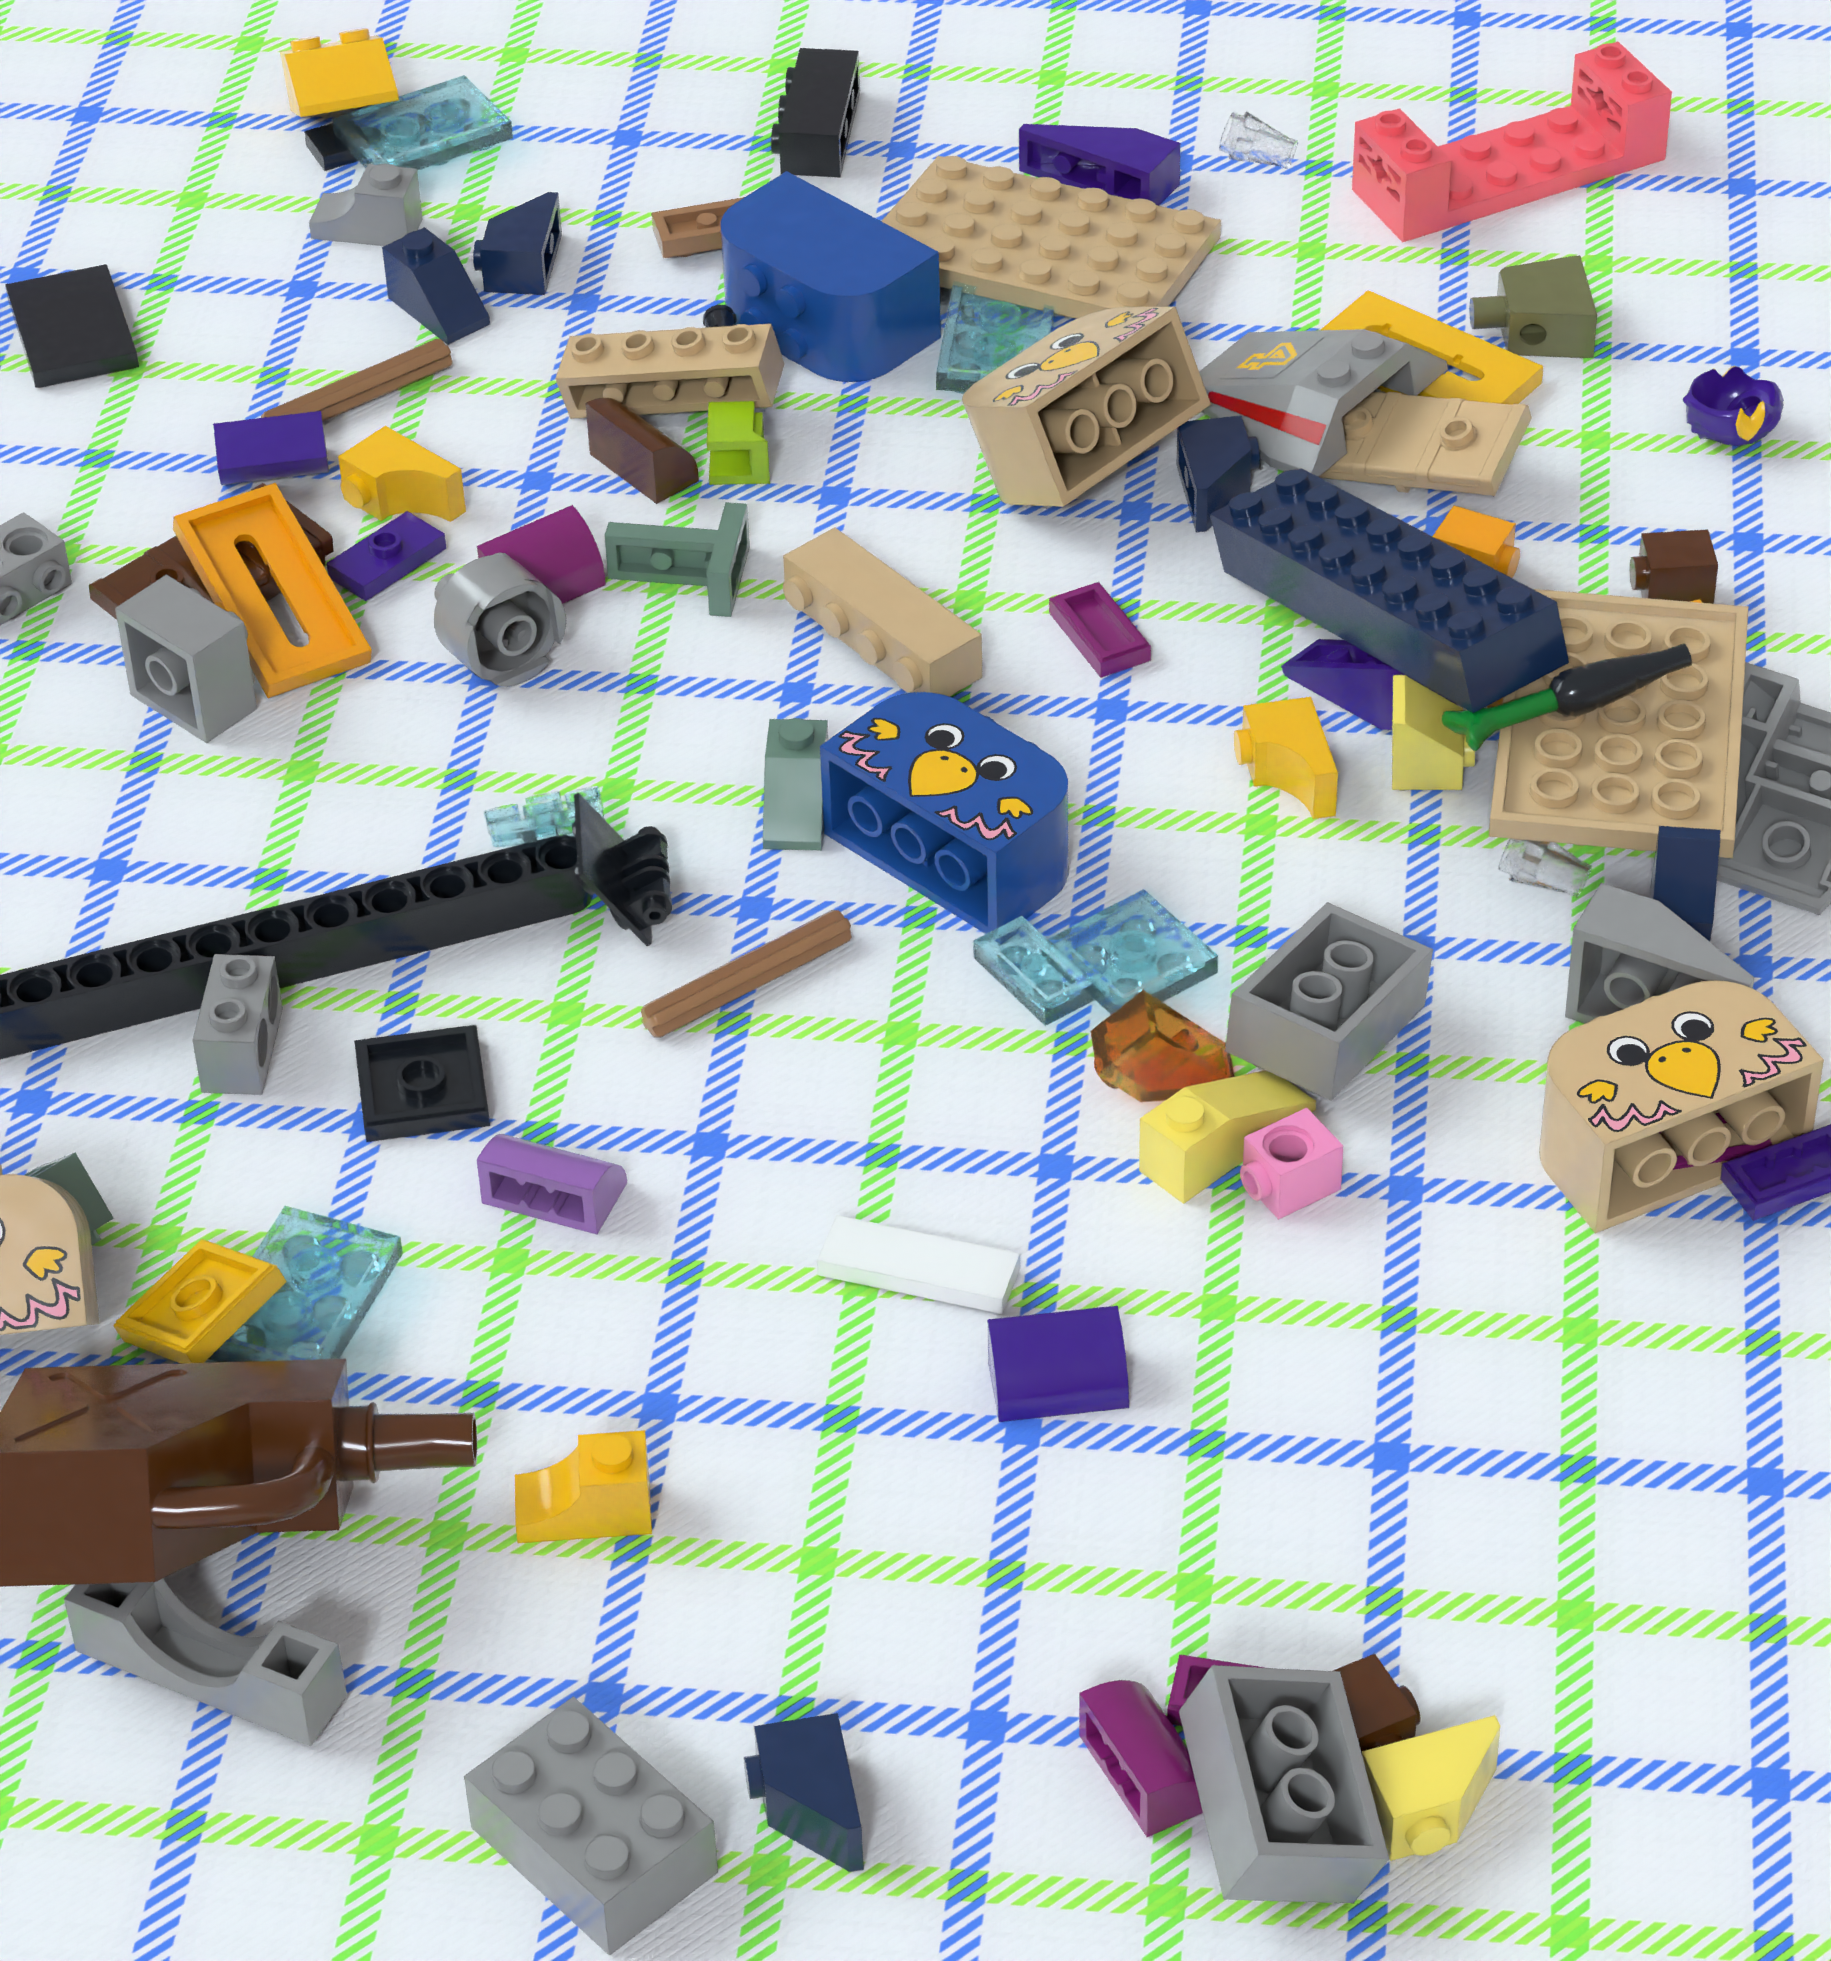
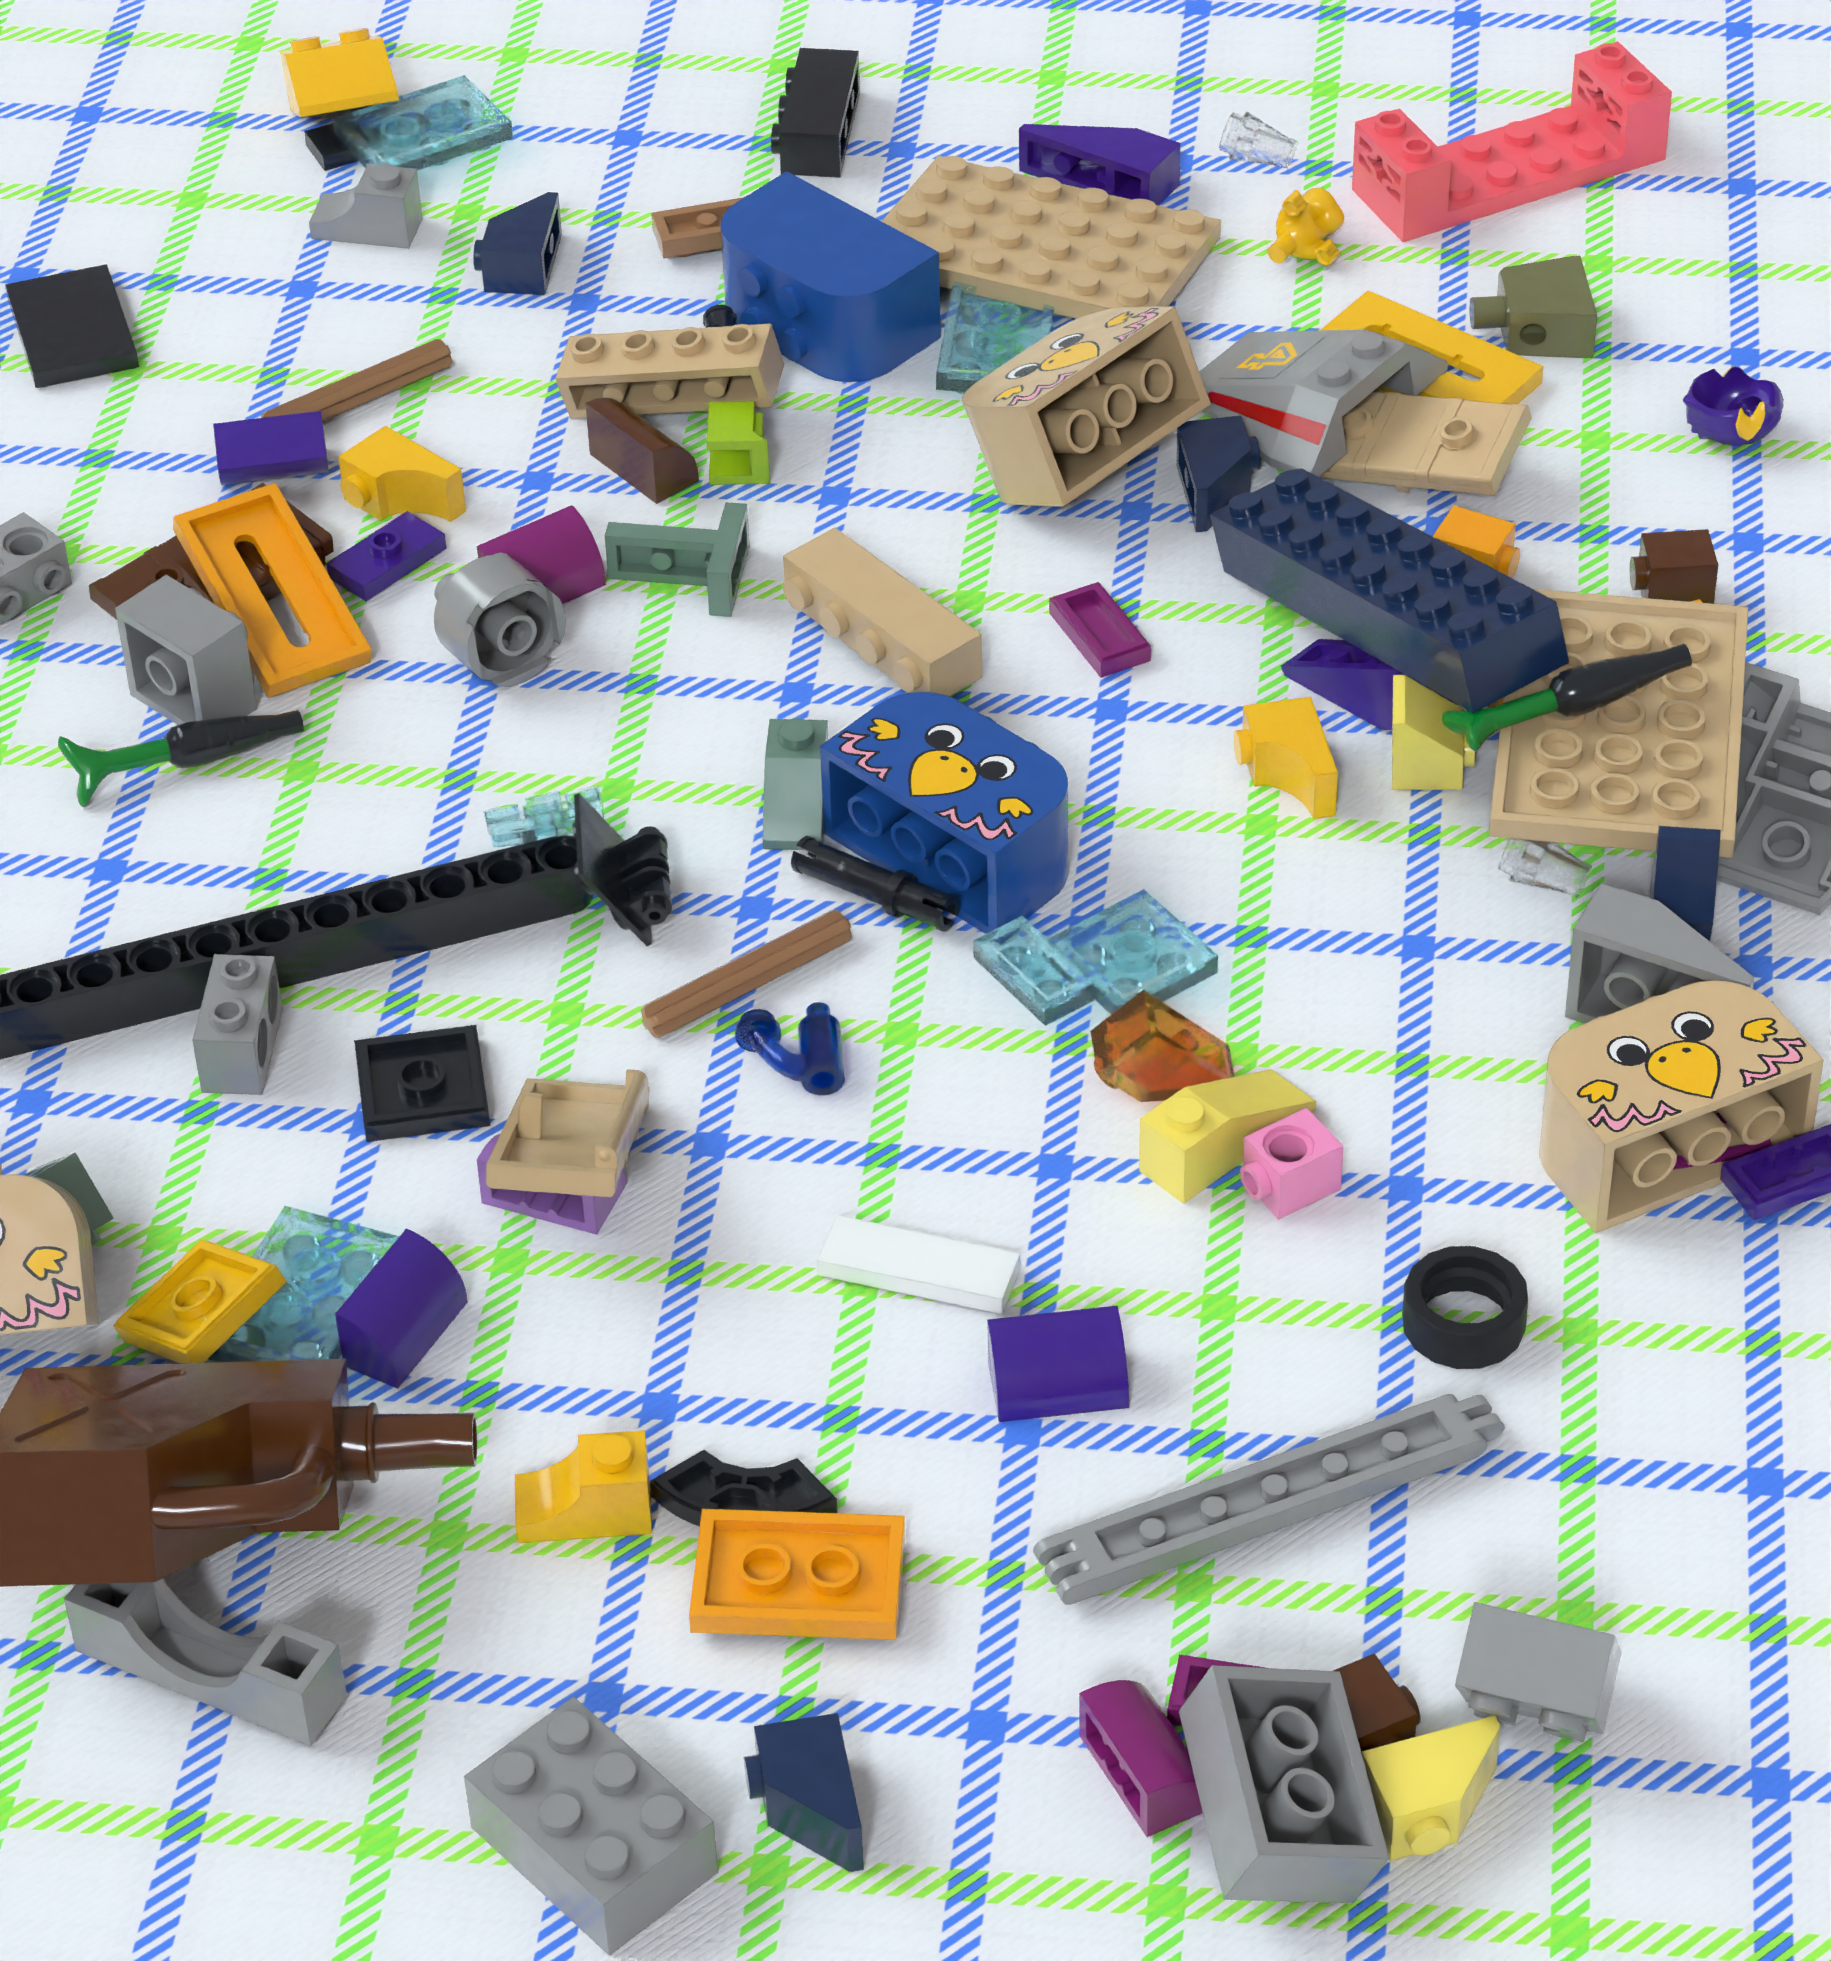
dark blue slope [382,227,490,345] -> none
light grey brick [1225,902,1433,1101] -> none
none -> piece [58,710,304,807]
none -> dark purple brick [335,1228,468,1389]
none -> tan container [486,1069,650,1197]
none -> black tile [649,1450,838,1527]
none -> light orange plate [689,1509,905,1640]
none -> clear blue plant [735,1002,845,1095]
none -> black pin [791,836,960,932]
none -> light grey hinge [1033,1394,1505,1605]
none -> yellow piece [1267,188,1344,266]
none -> black tyre [1402,1246,1528,1369]
none -> light grey brick [1455,1602,1622,1742]

